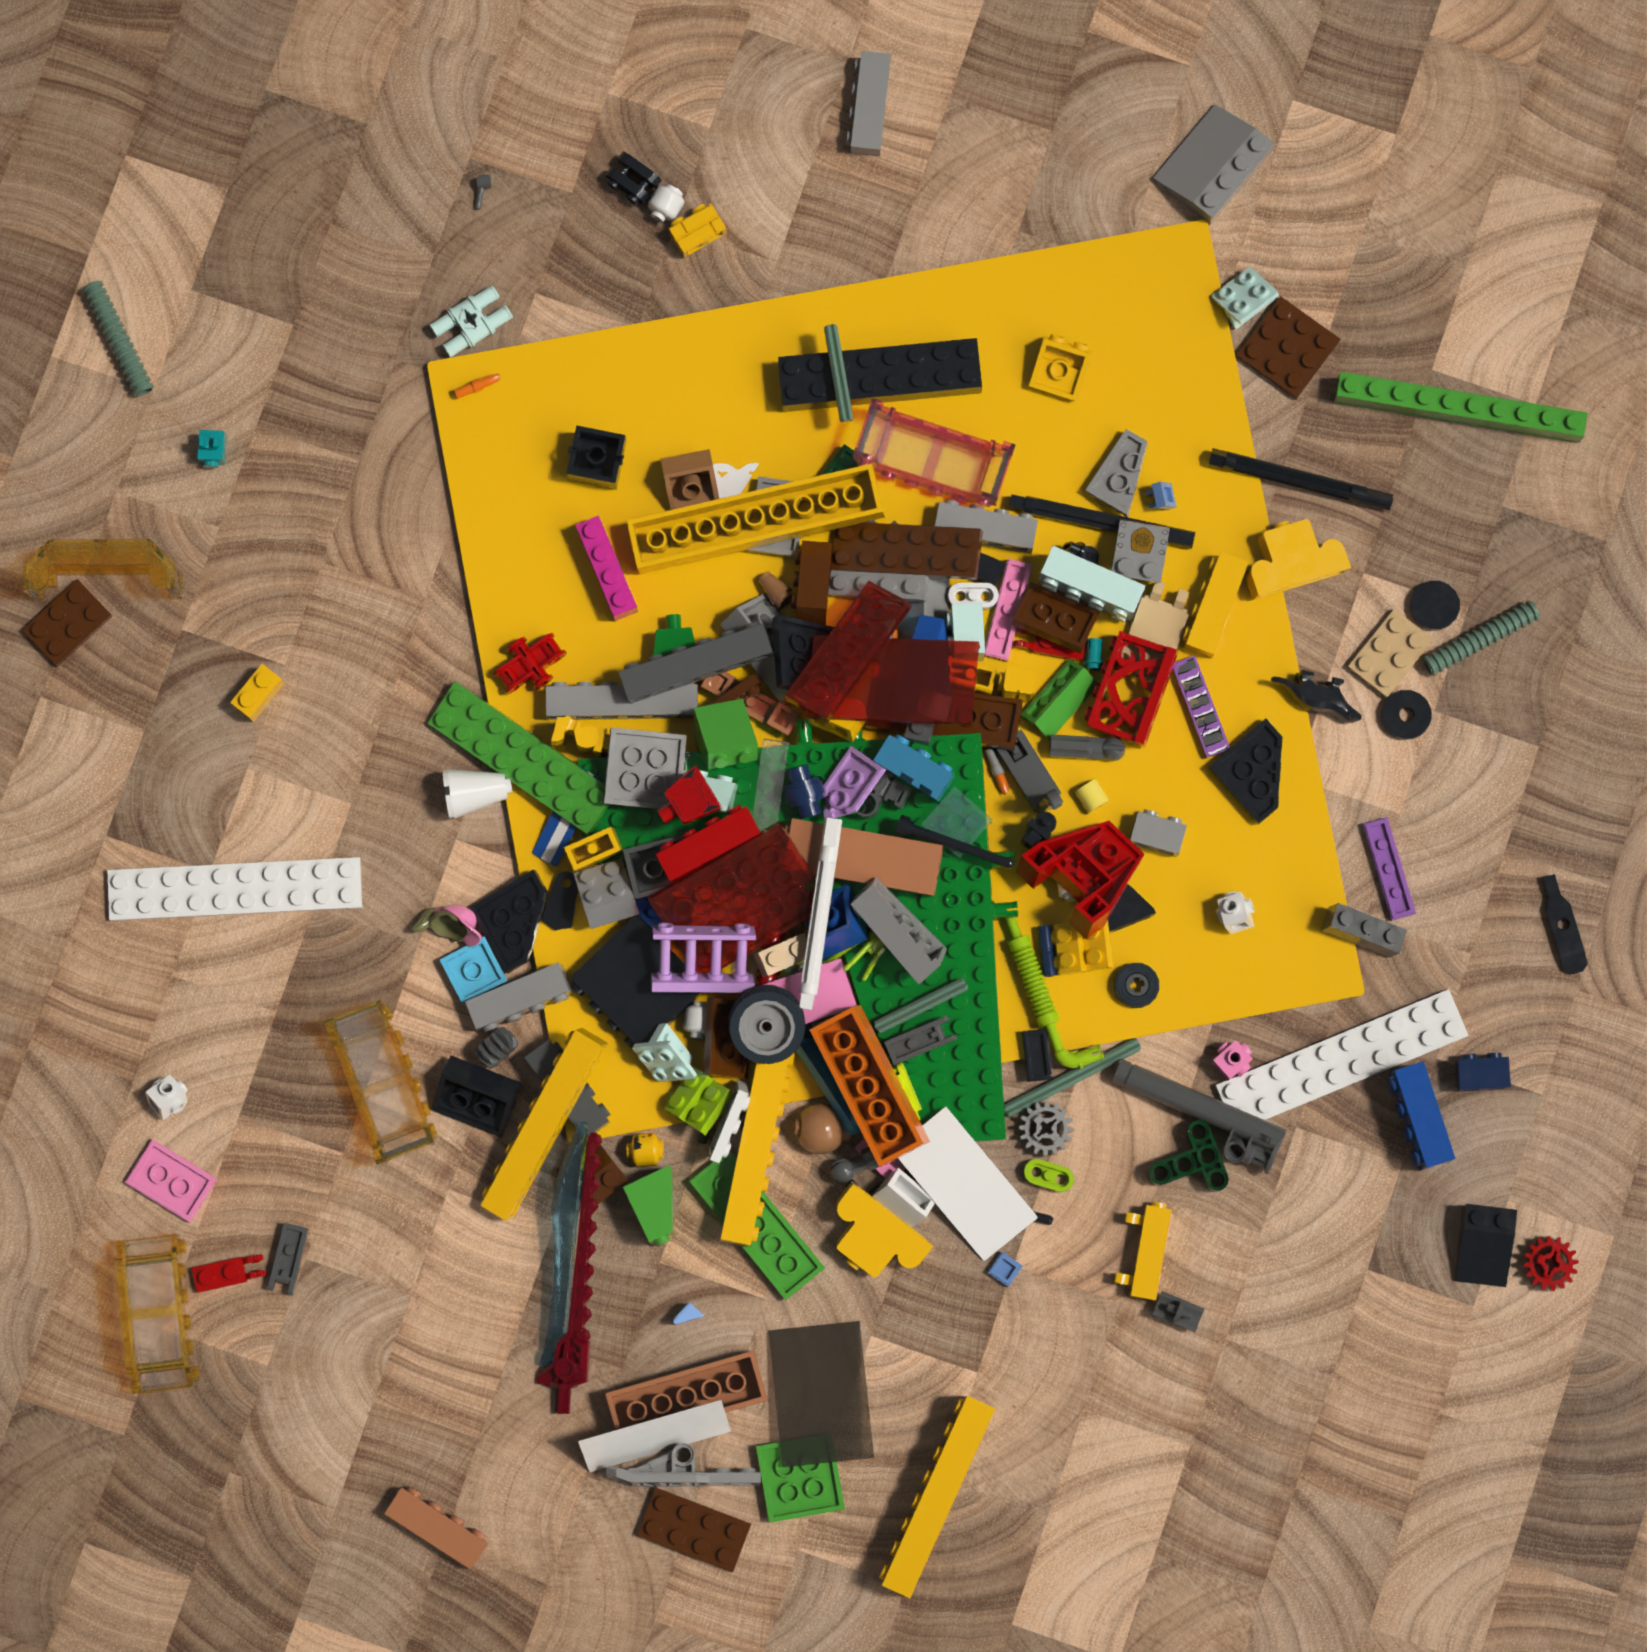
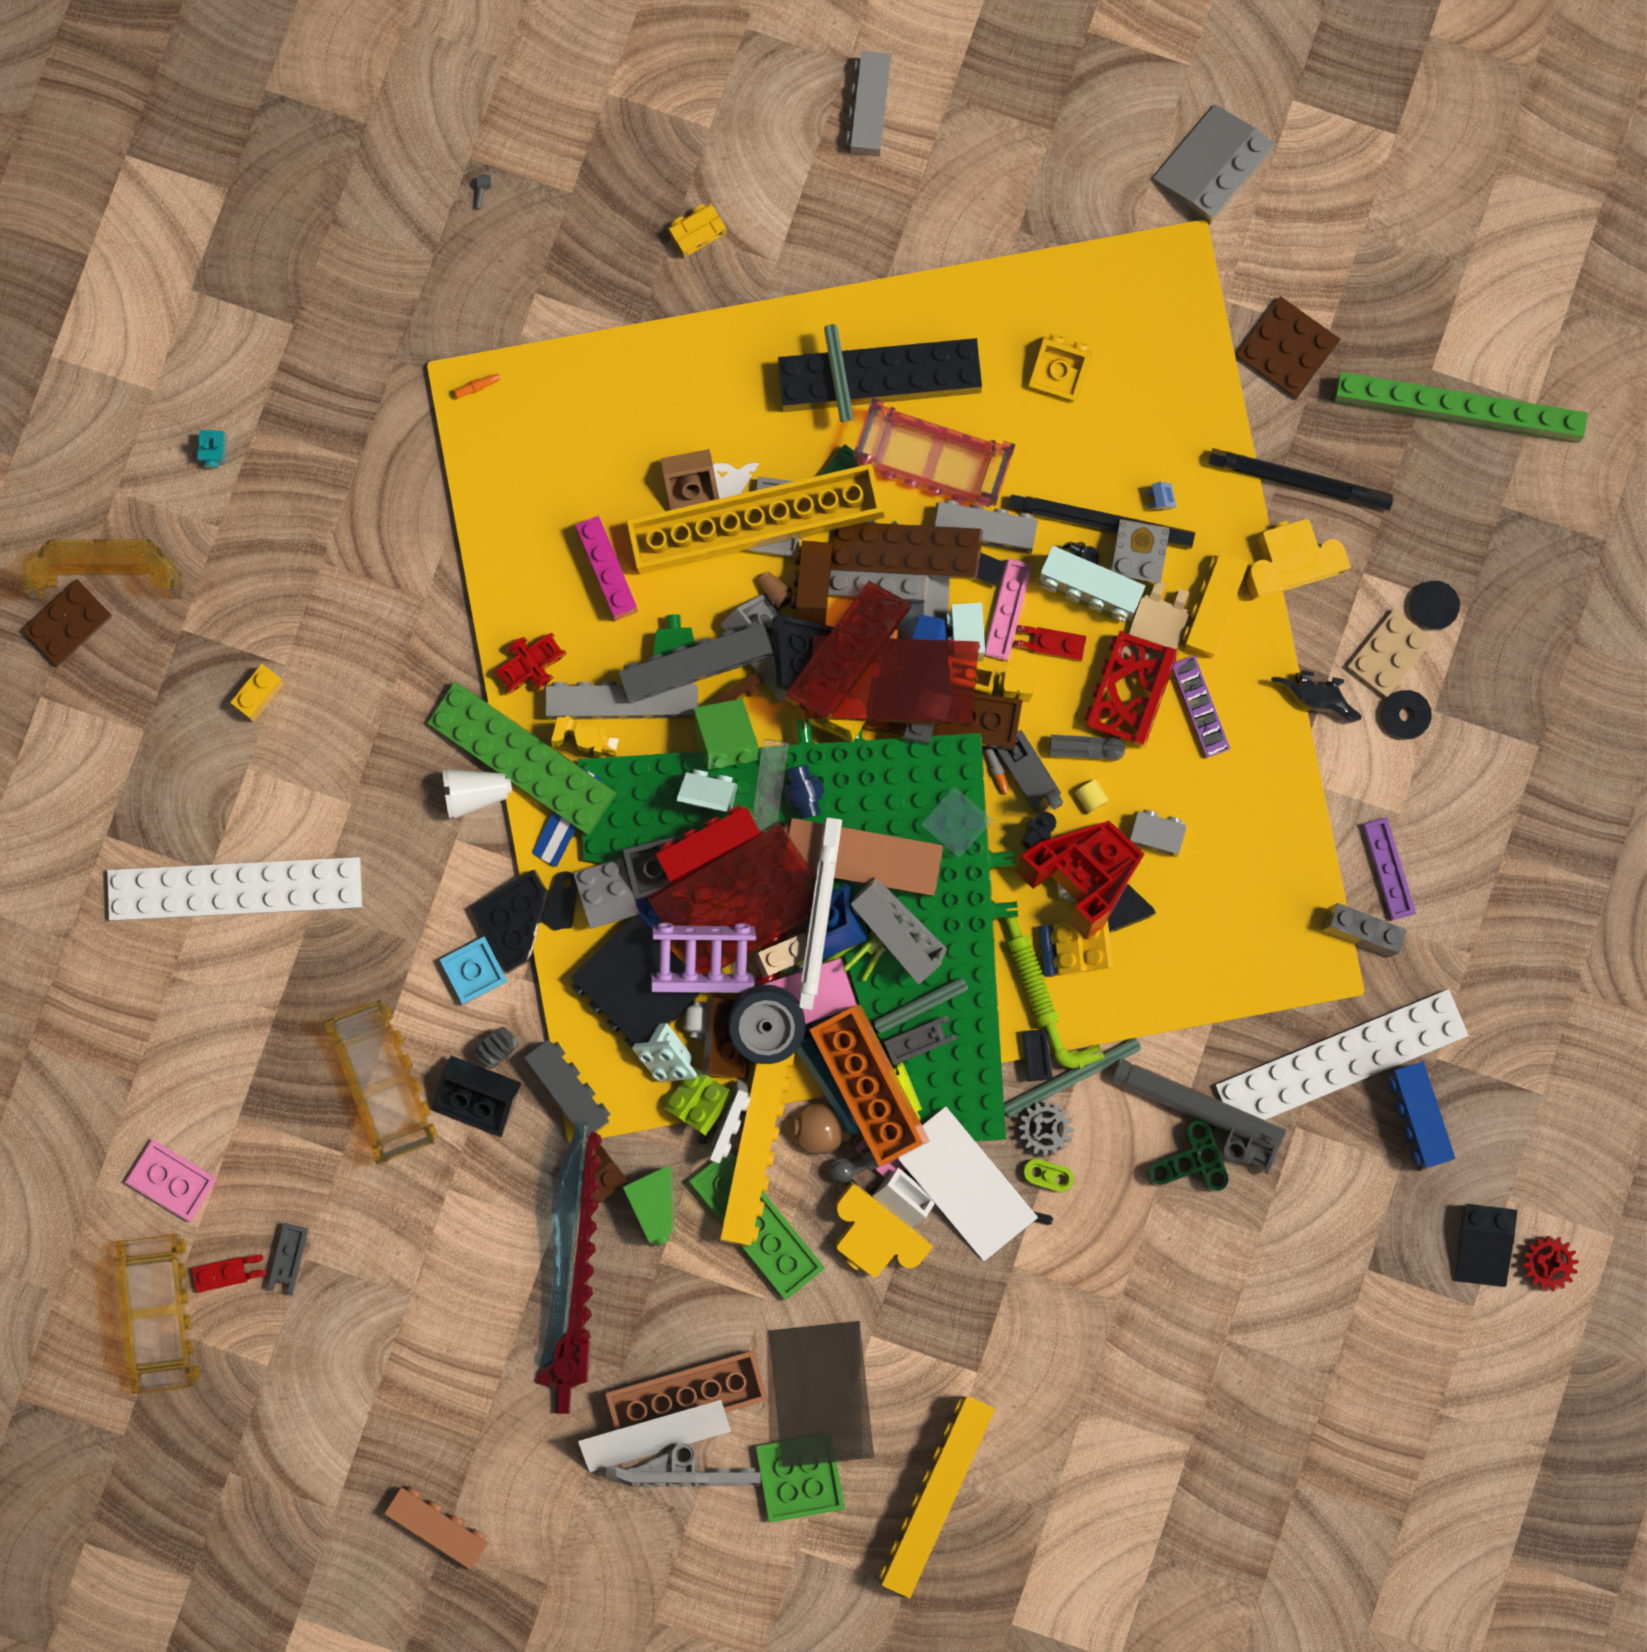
sand green piece [82,281,154,397] -> none
white brick [146,1074,187,1120] -> none
olive hair [411,904,481,947] -> none
light aqua pin [429,285,513,358] -> none
light grey brick [465,963,574,1033] -> none
yellow brick [480,1028,608,1221] -> none
yellow brick [564,827,623,872] -> none
black brick [566,425,627,489] -> none
light grey plate [603,727,687,809] -> none
black brick [605,151,662,205] -> none
yellow head [626,1133,664,1167] -> none
reddish brown plate [637,1487,751,1572] -> none
white head [648,184,684,223] -> none
red torso [657,766,723,824] -> none
light blue slope [673,1303,704,1325] -> none
nougat slope [701,672,801,736] -> none
lavender tile [823,746,886,820] -> none
dark grey piece [856,771,912,819] -> none
dark azure wedge [873,734,955,802] -> none
black piece [895,815,1014,869] -> none
white plate [948,583,999,609] -> none
medium blue tile [987,1252,1023,1287] -> none
reddish brown plate [1011,582,1100,653] -> none
bright green panel [1021,659,1097,740] -> none
teal pin [1083,638,1104,671] -> none
light grey wing [1085,429,1148,518] -> none
black bush [1114,963,1159,1008] -> none
yellow brick [1114,1201,1172,1301] -> none
dark grey hips [1152,1291,1204,1333] -> none
black plate [1209,718,1283,825] -> none
bright pink brick [1211,1040,1253,1081] -> none
light aqua bracket [1212,267,1279,329] -> none
white brick [1216,891,1255,934] -> none
sand green piece [1423,600,1540,676] -> none
dark blue brick [1455,1053,1511,1092] -> none
black piece [1542,874,1588,975] -> none

